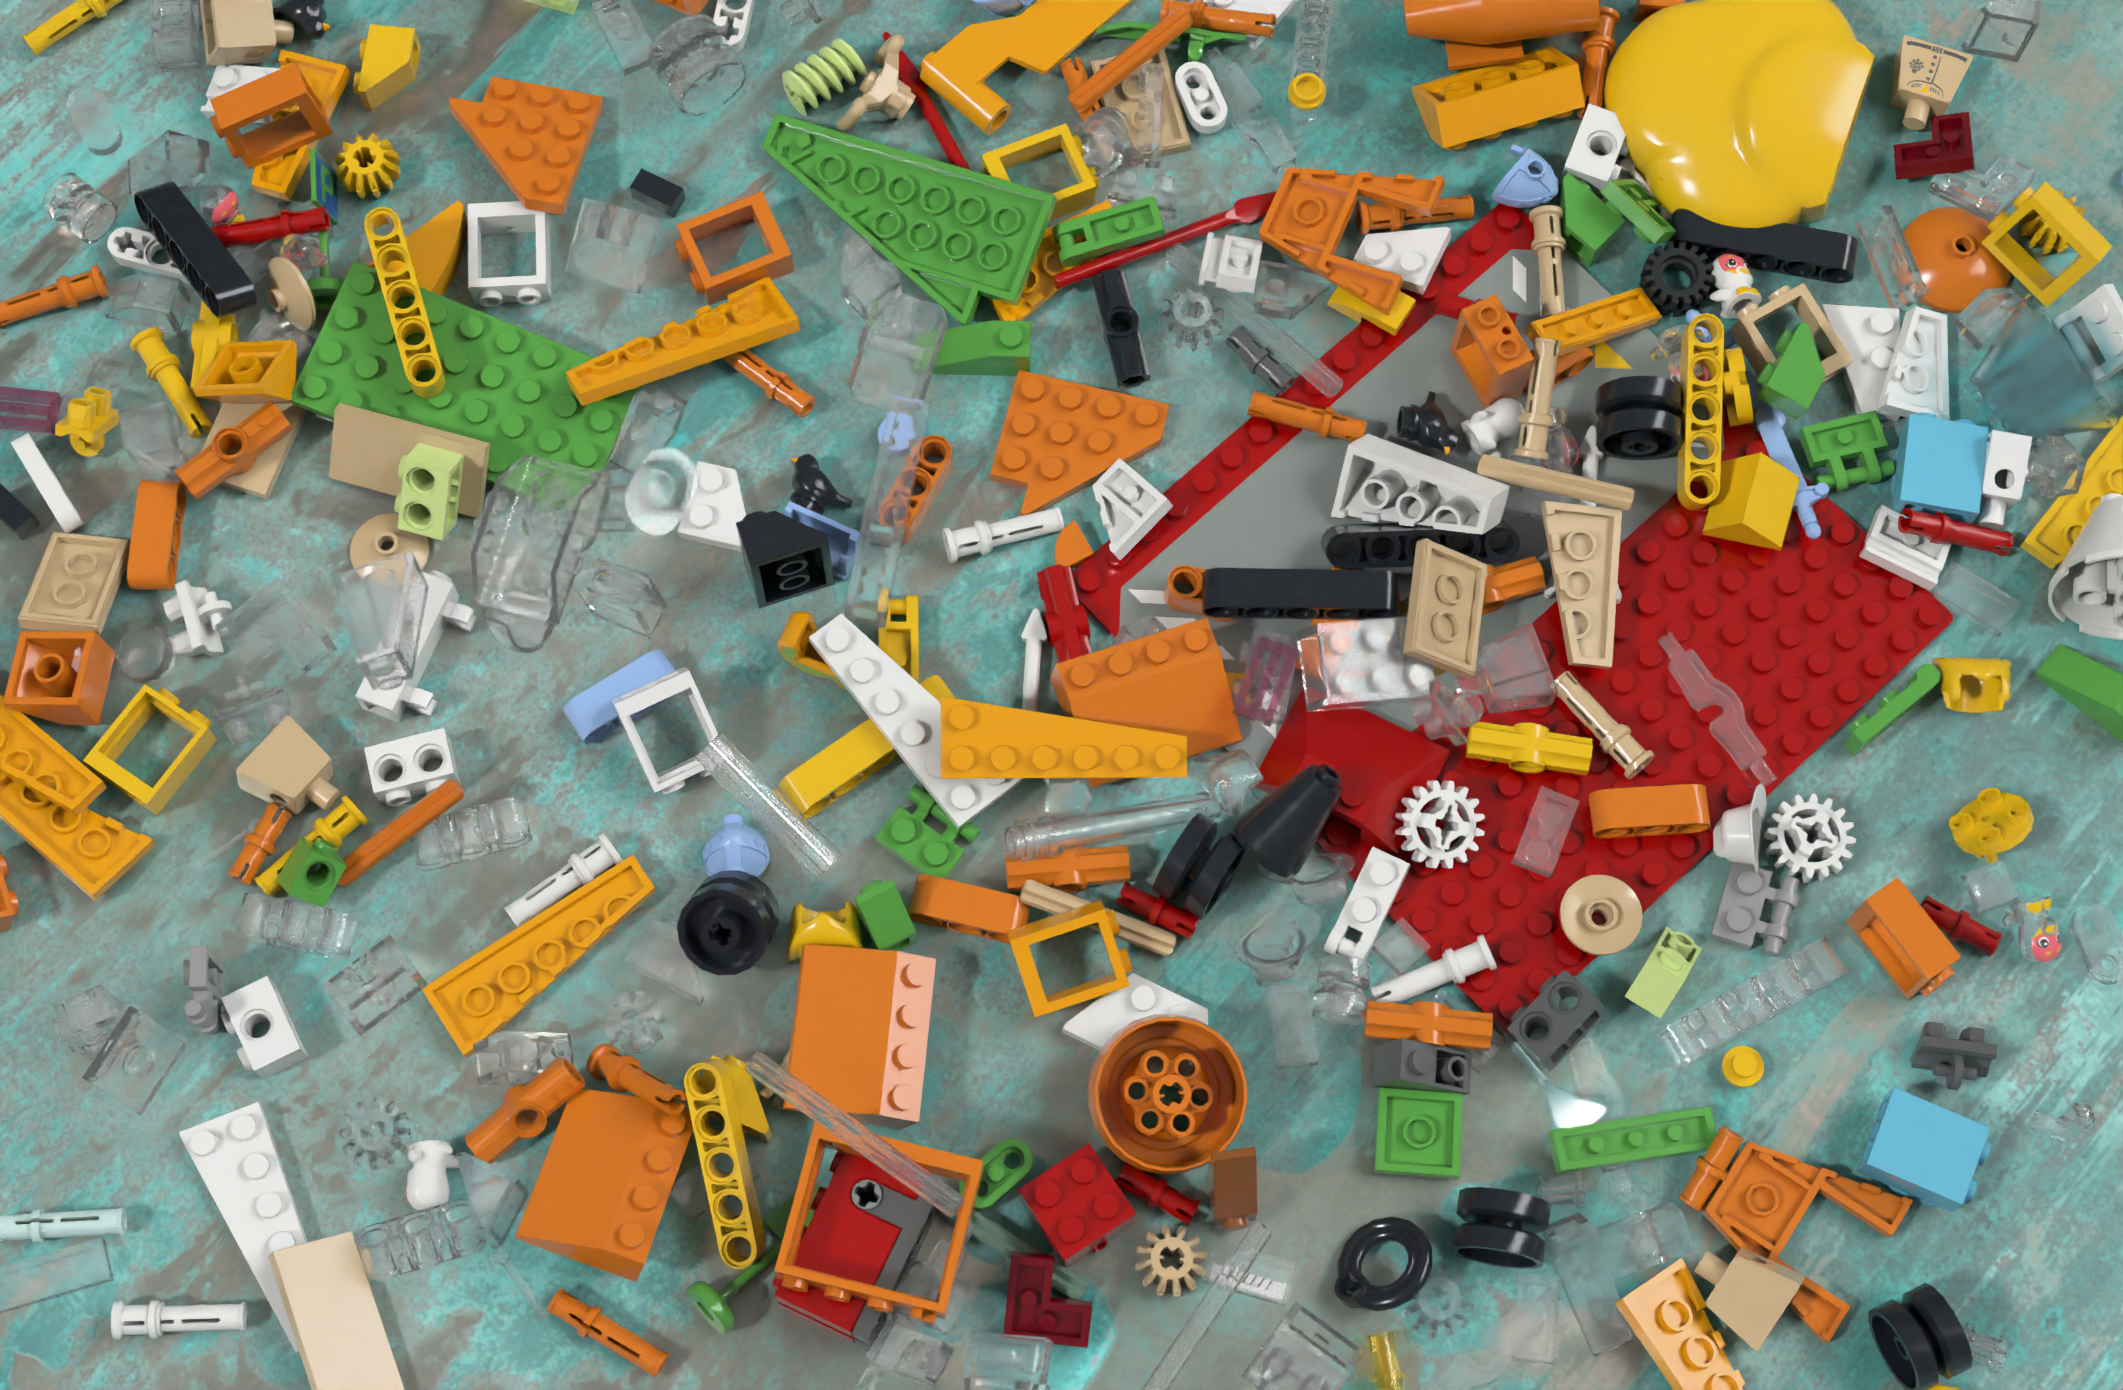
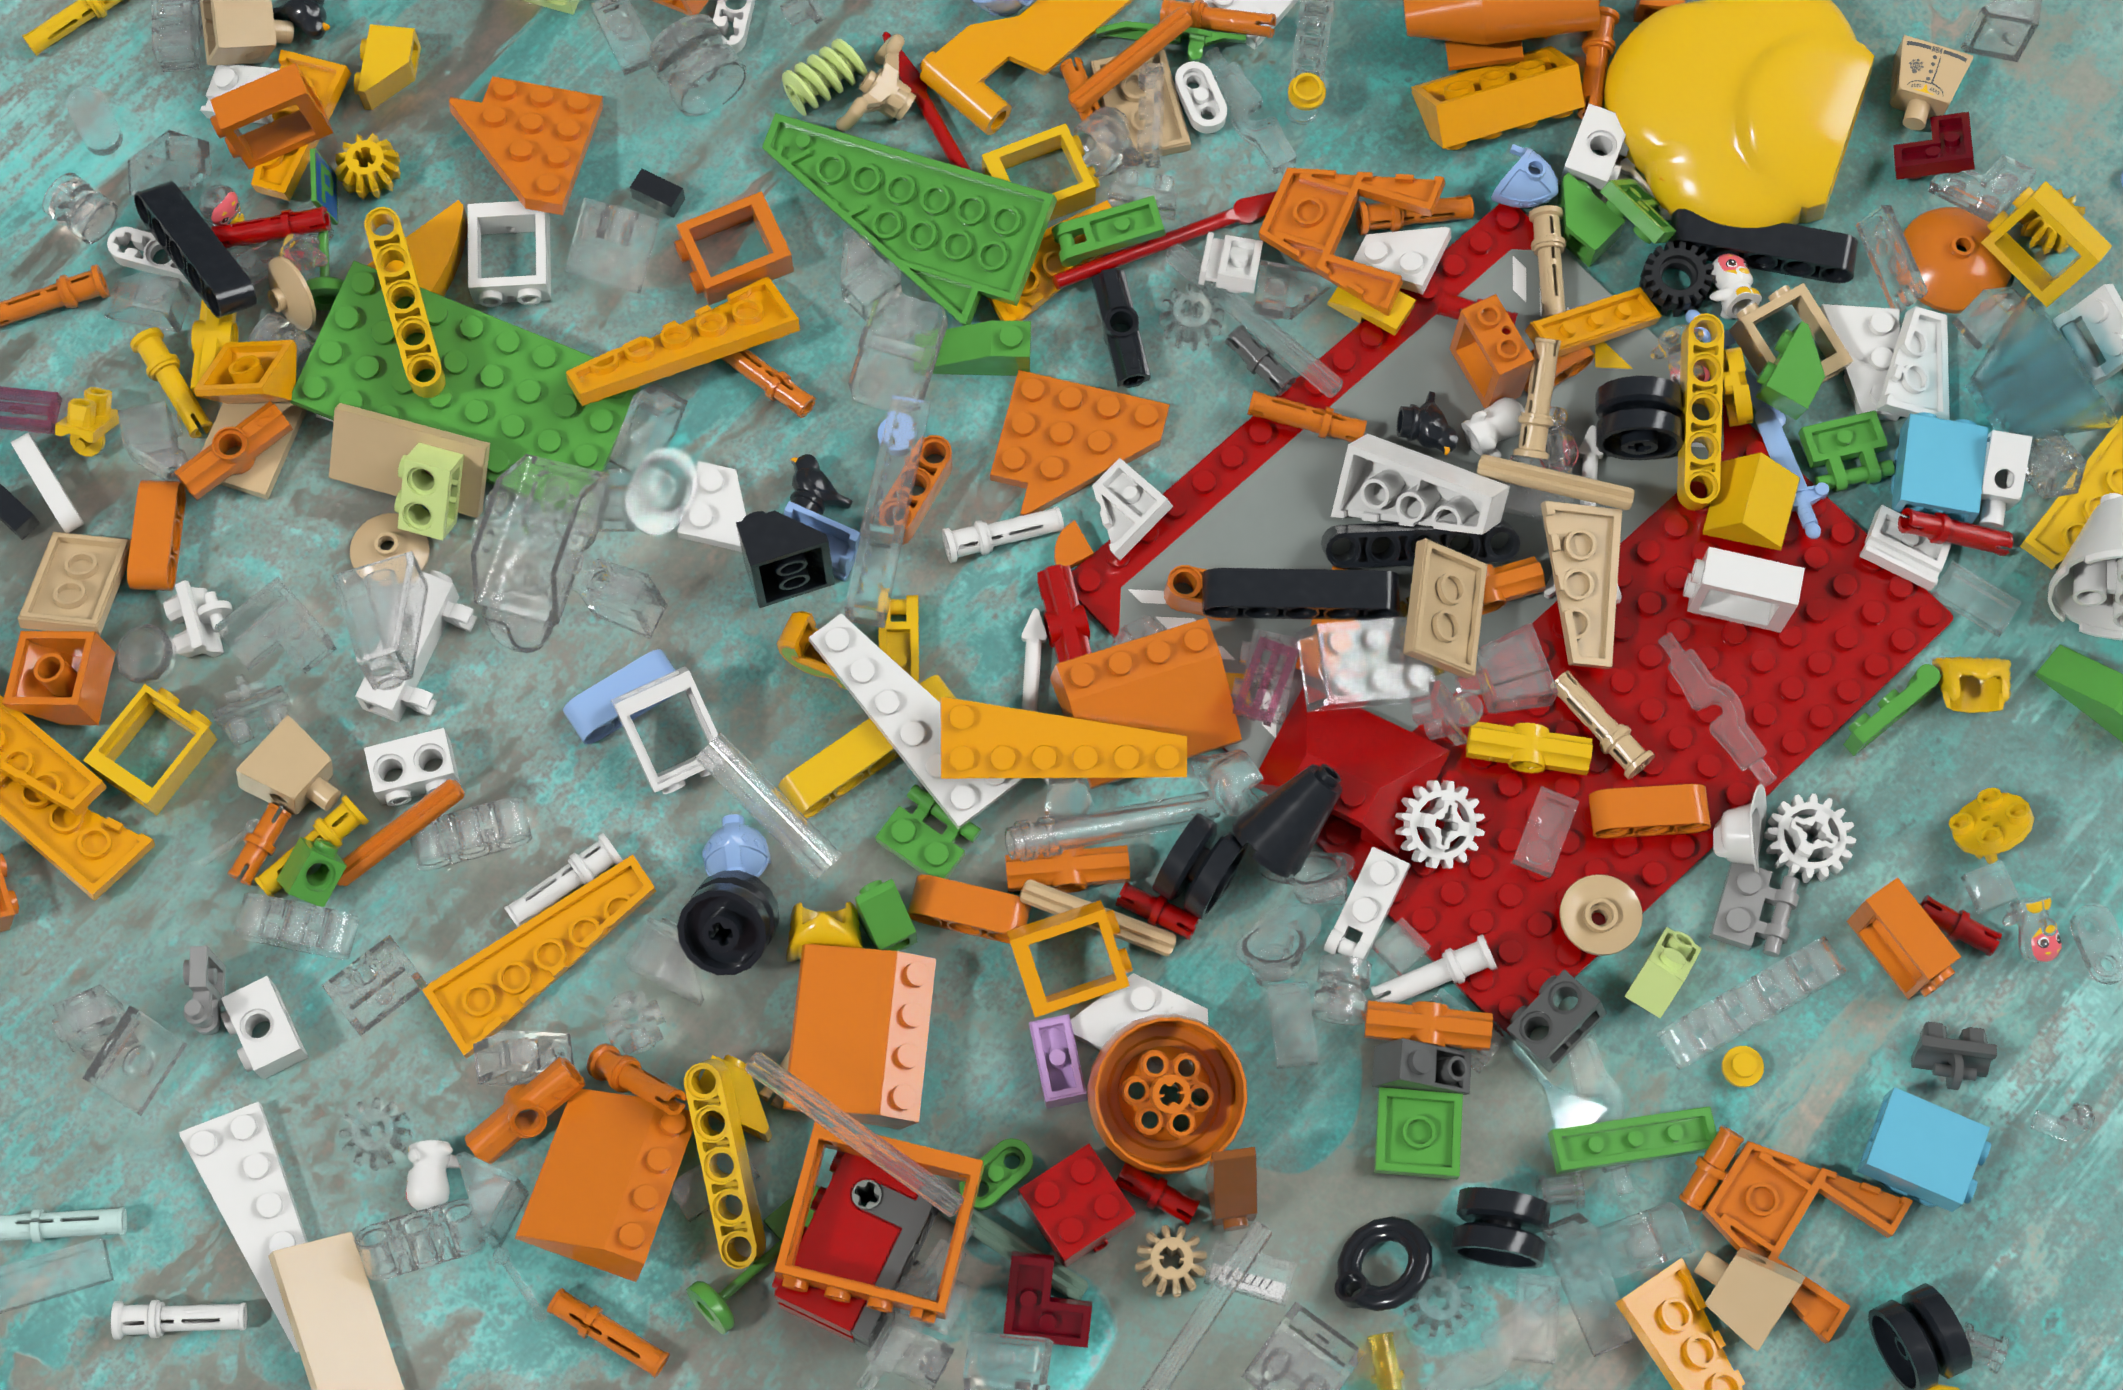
none -> lavender slope [1029,1014,1087,1109]
none -> white window [1683,547,1805,633]

